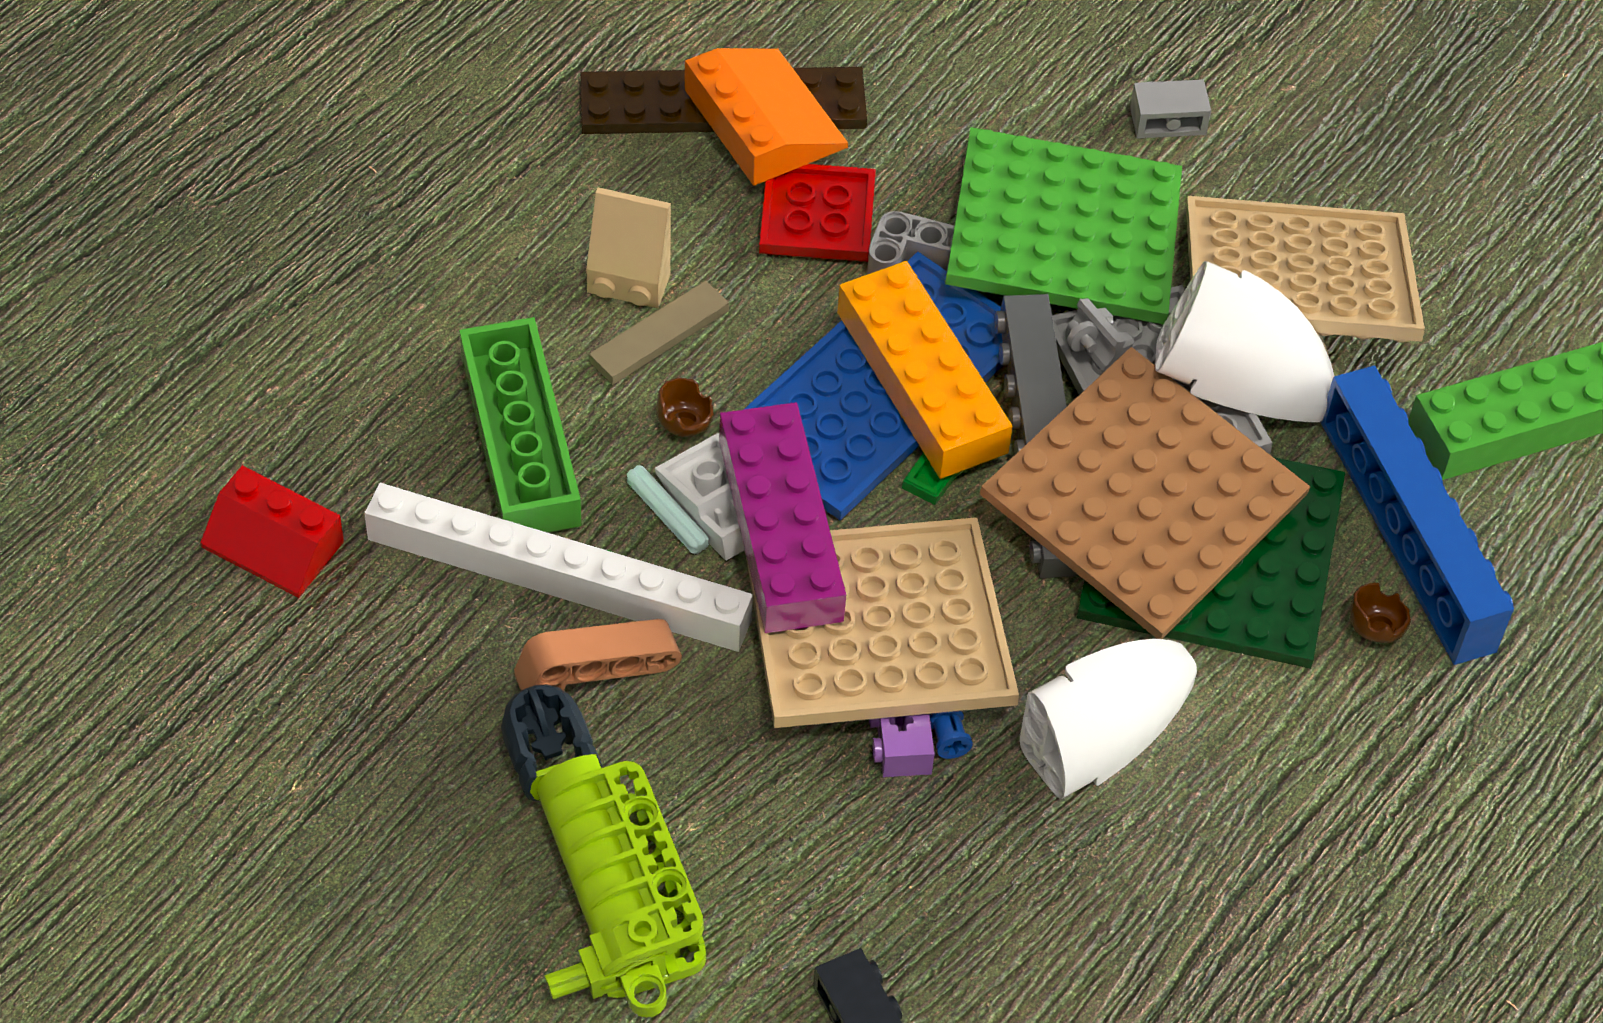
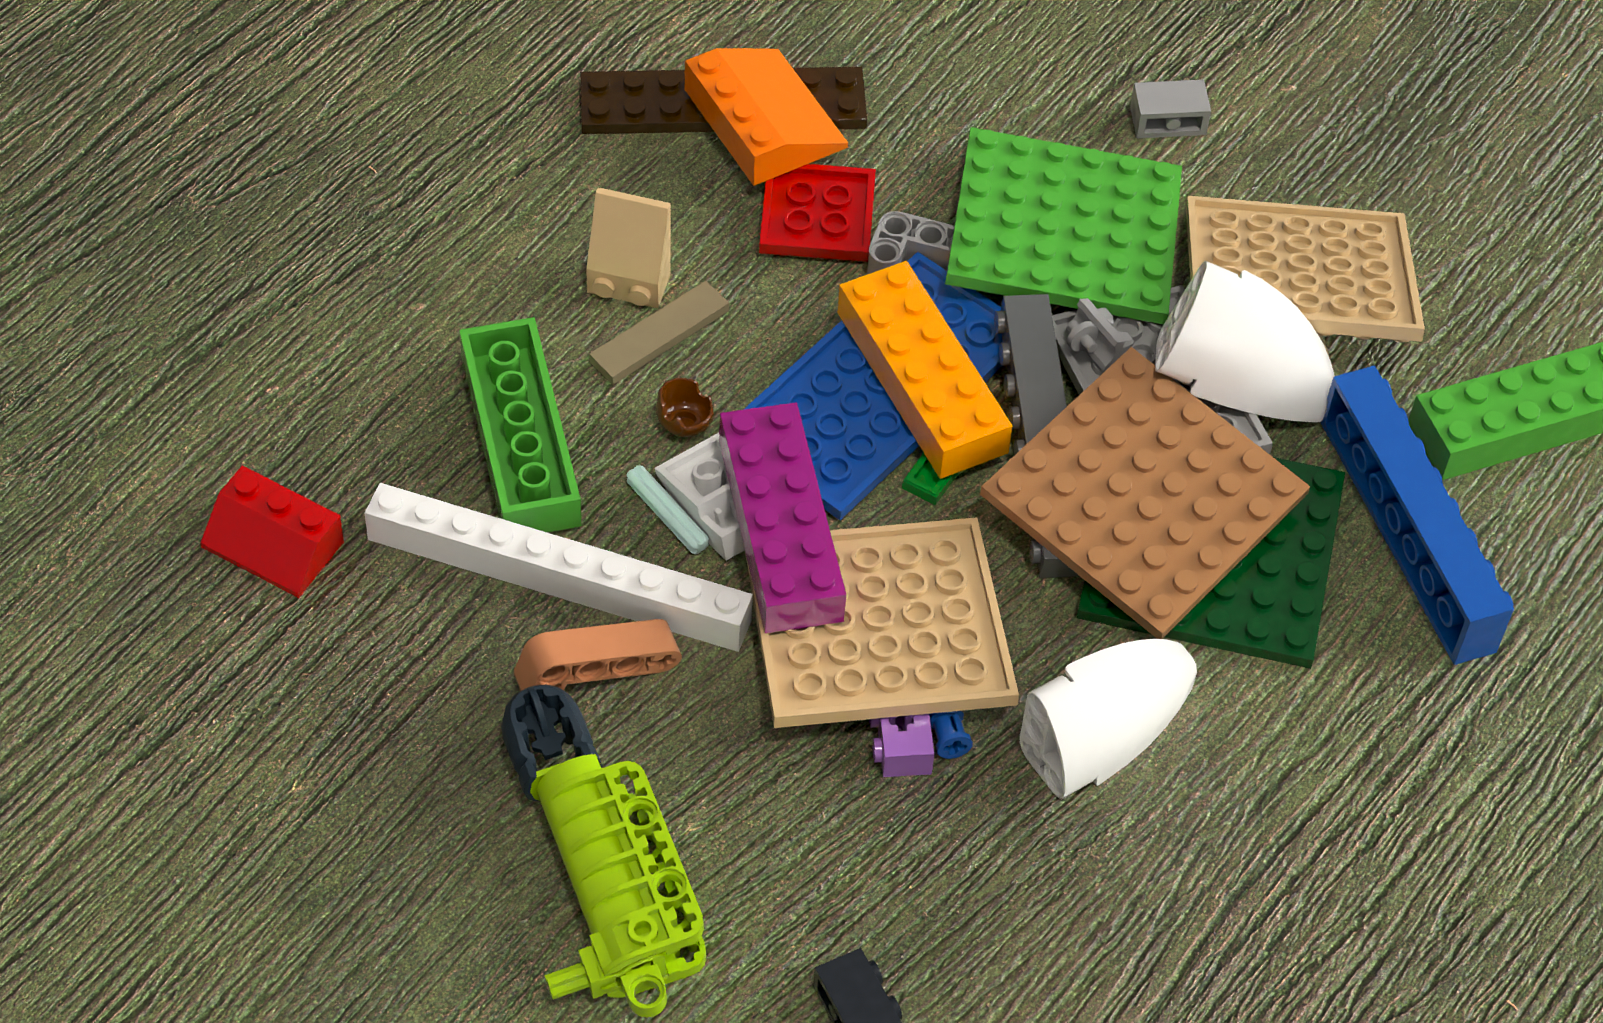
reddish brown hair [1350,582,1411,643] -> none

